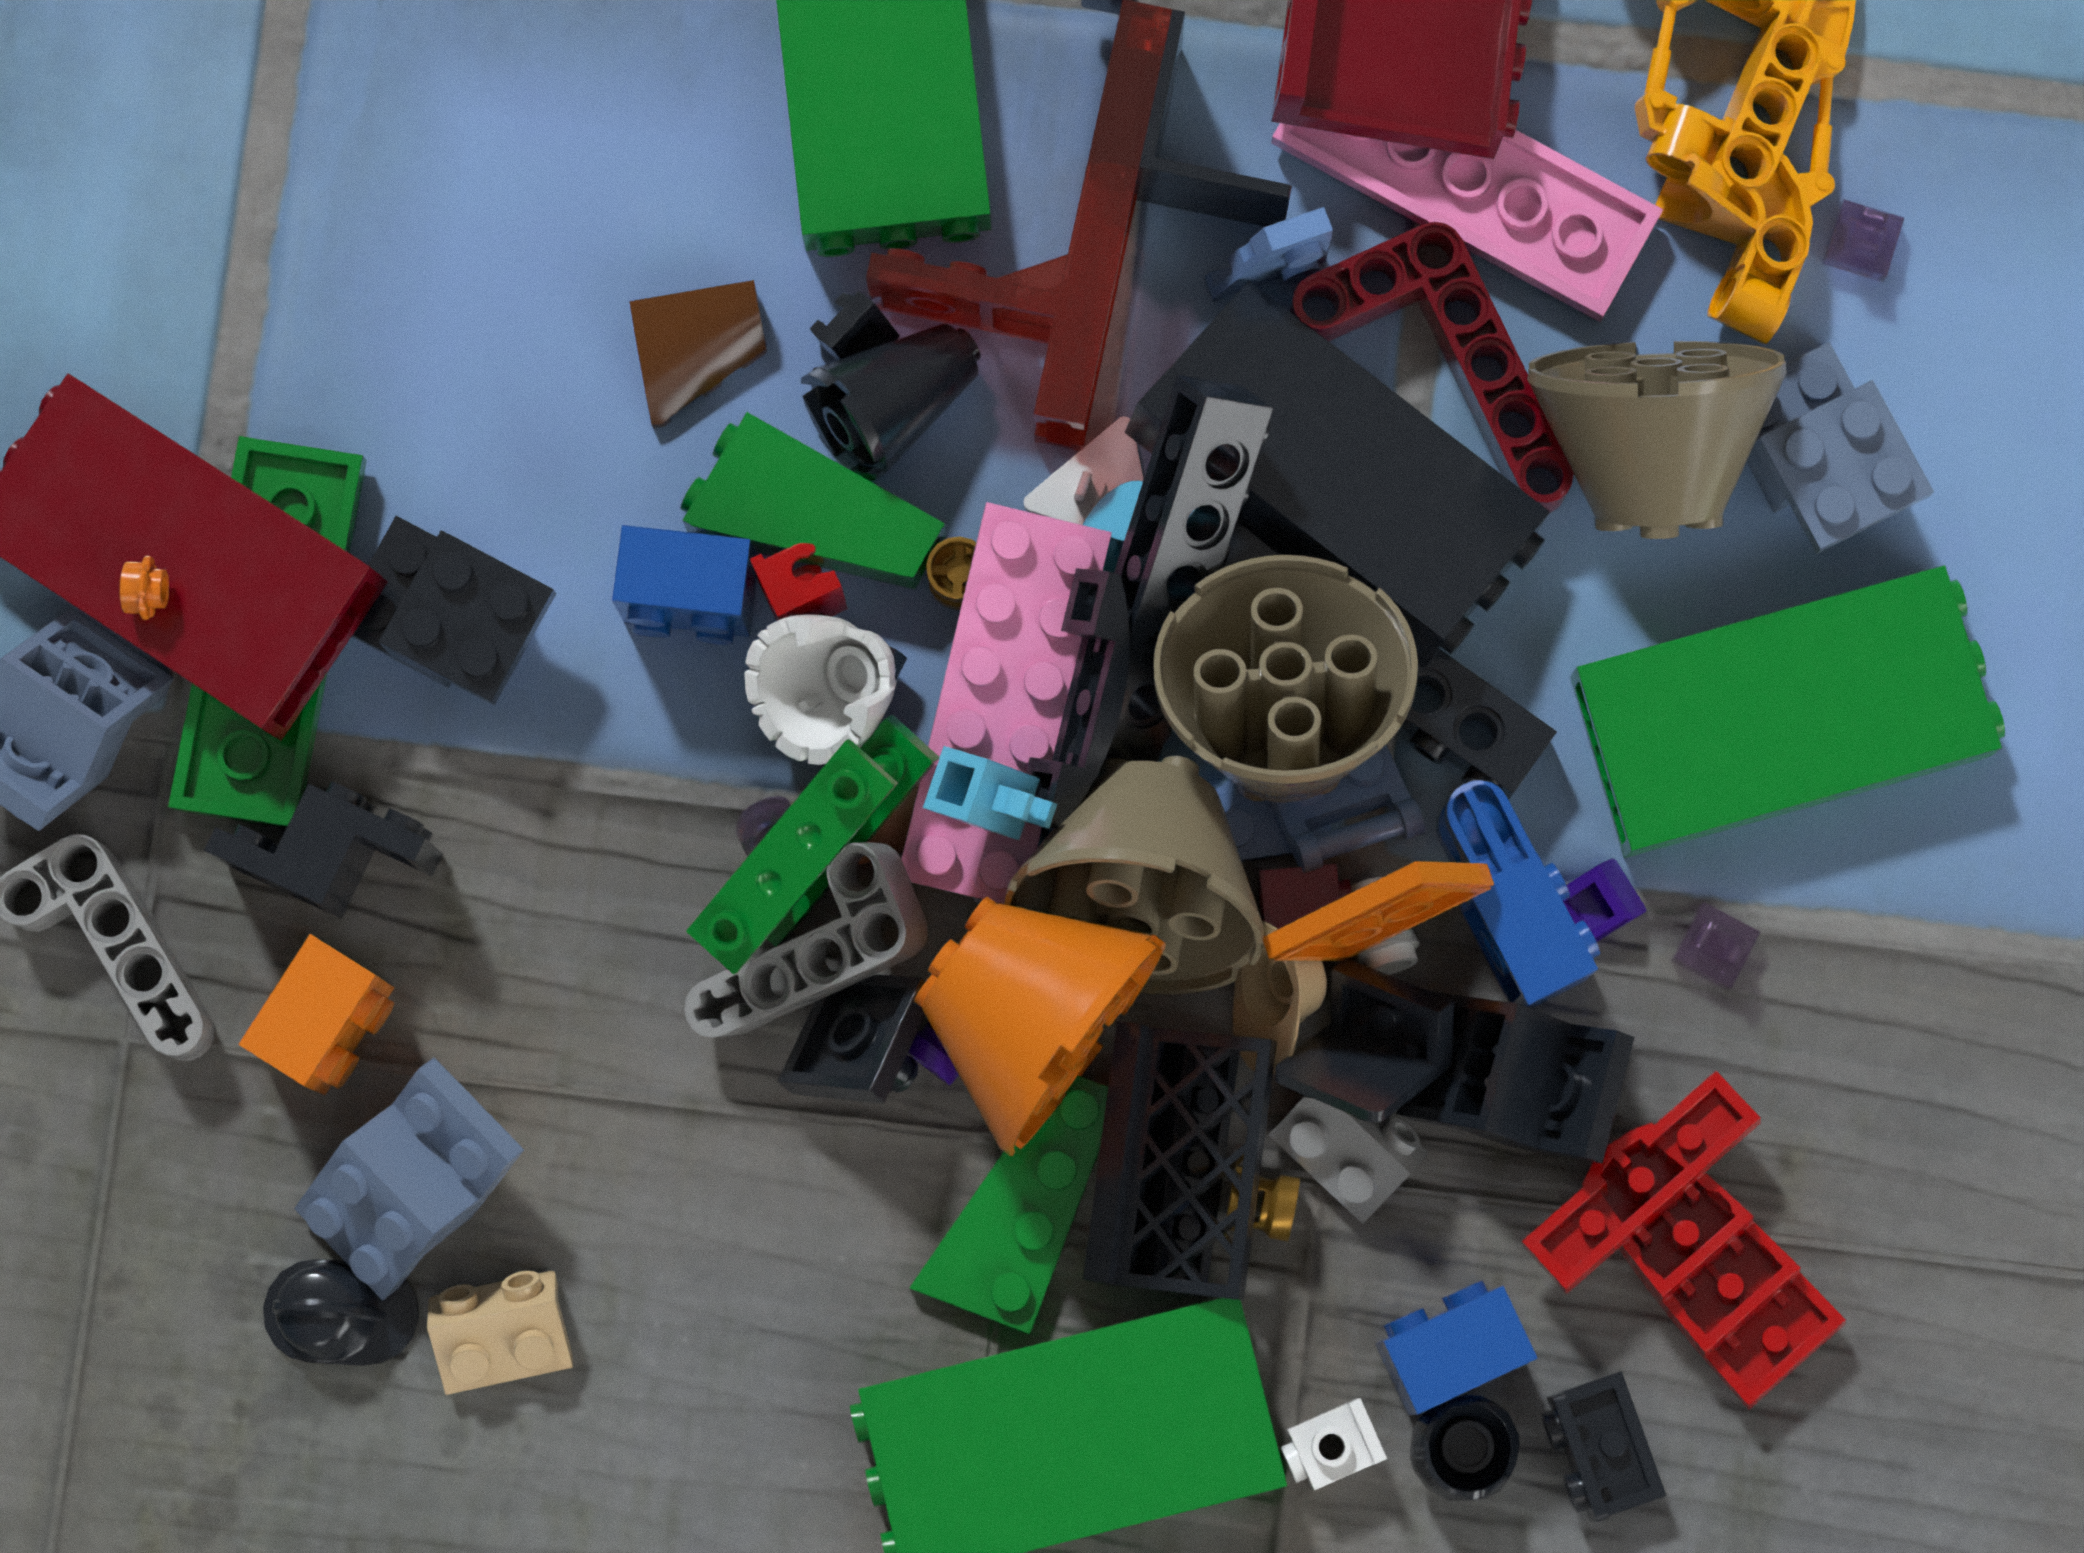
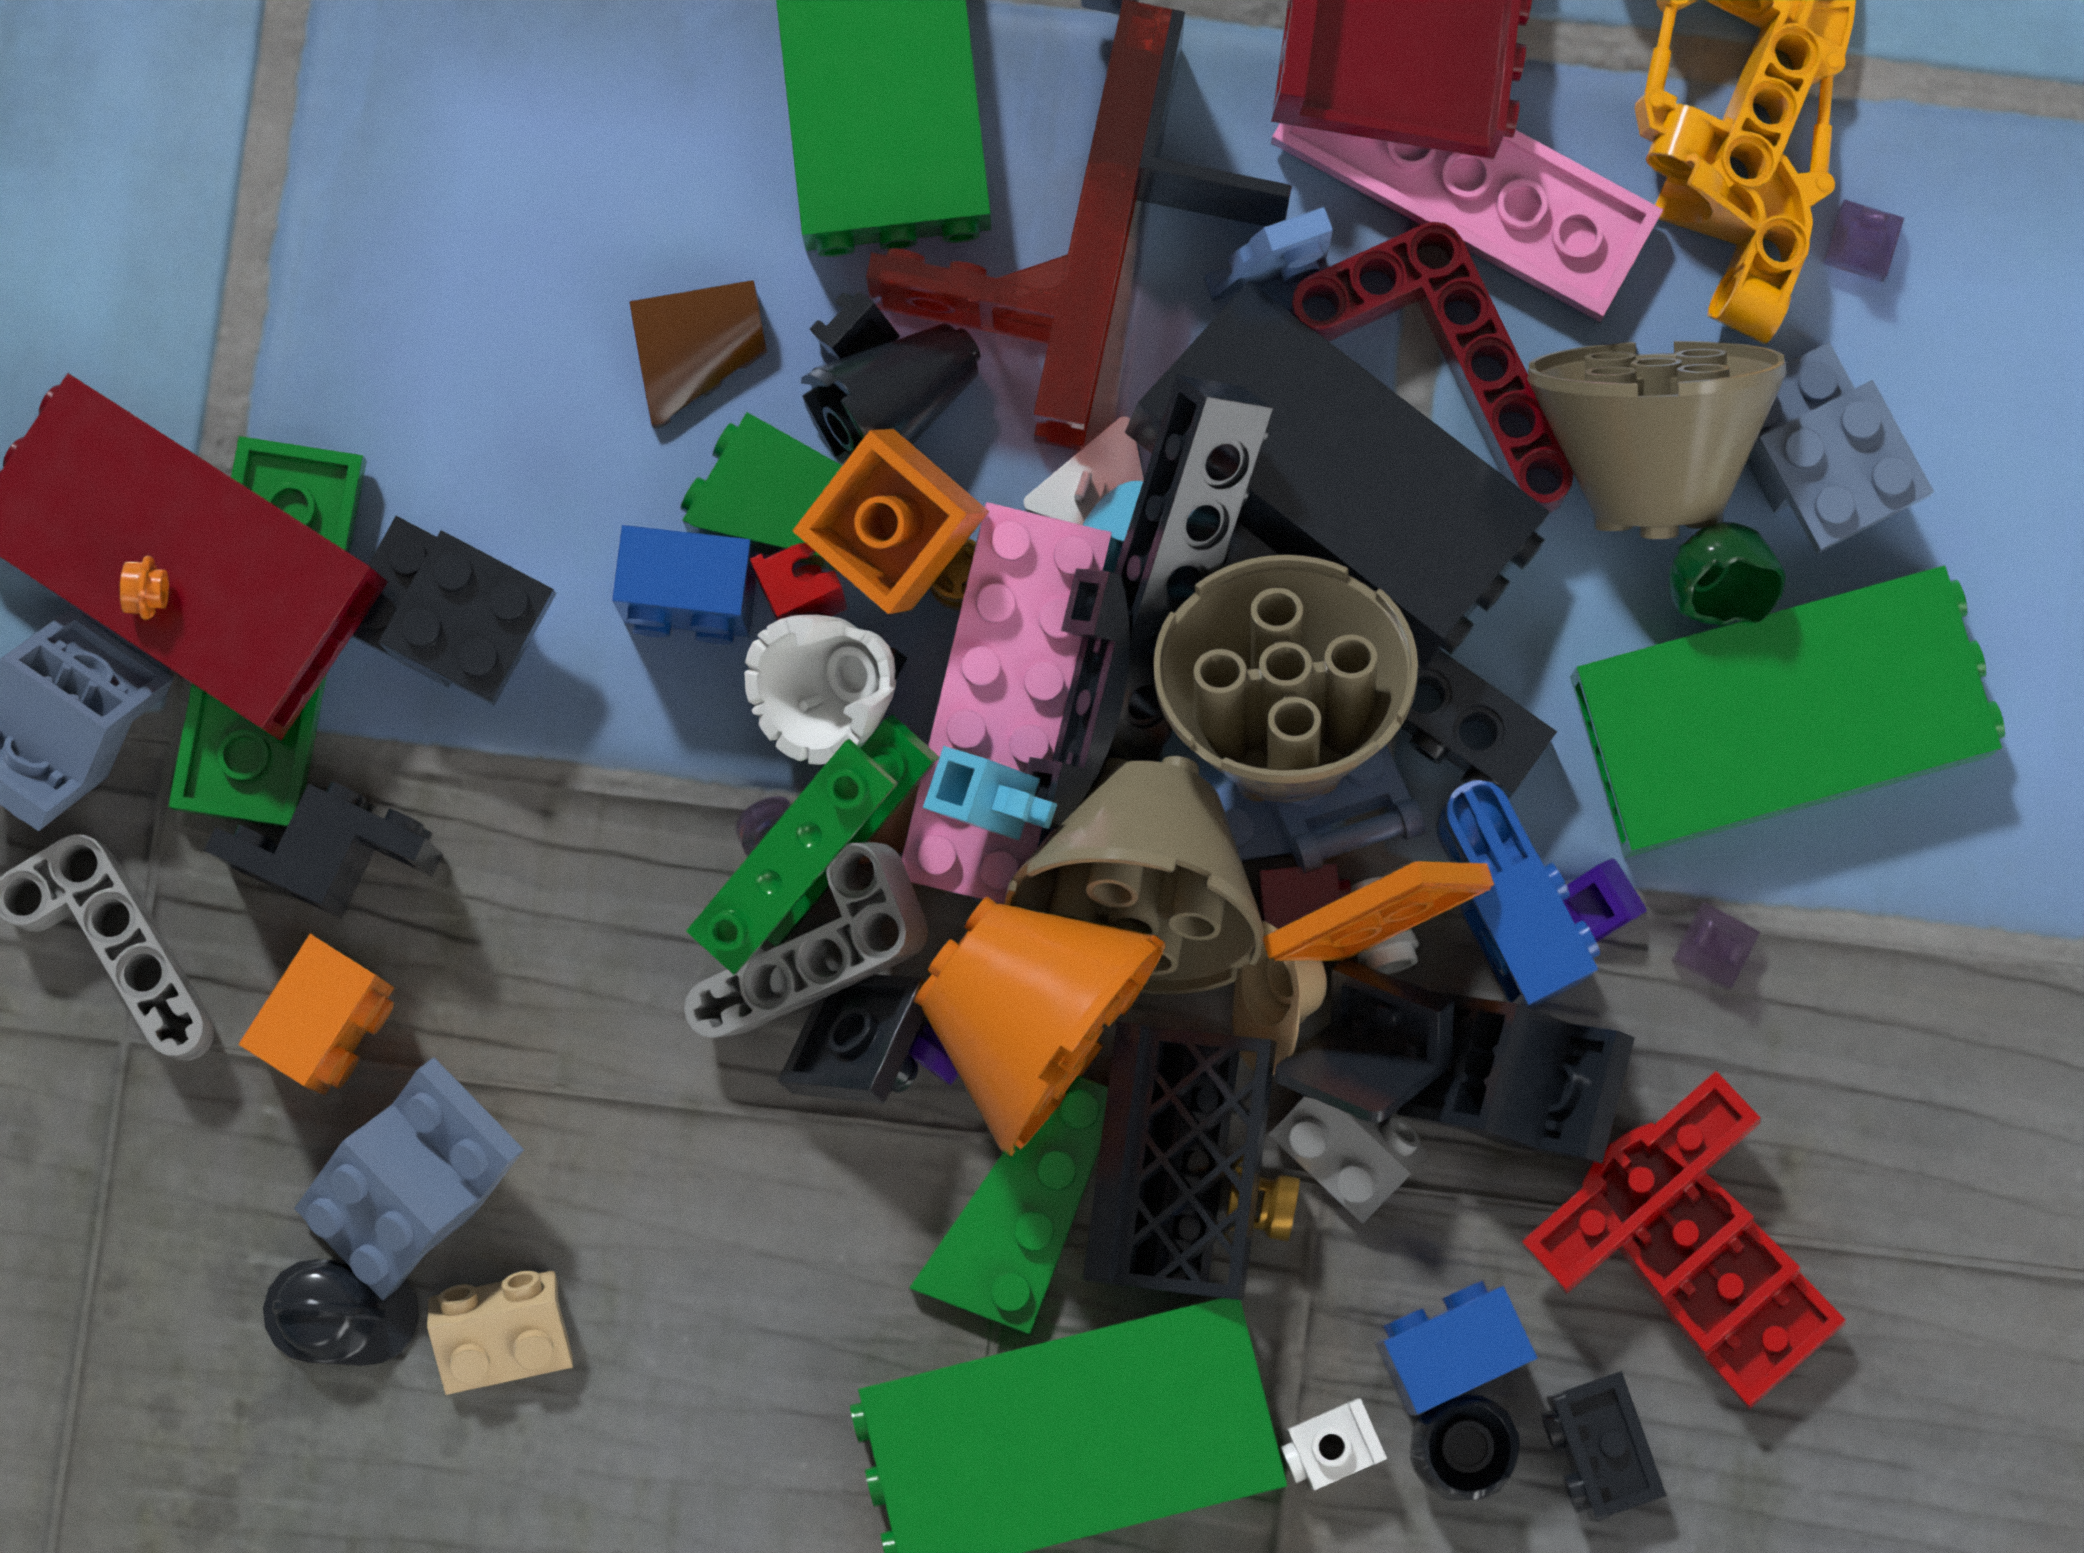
none -> orange brick [792,429,989,614]
none -> dark green hair [1668,522,1786,626]

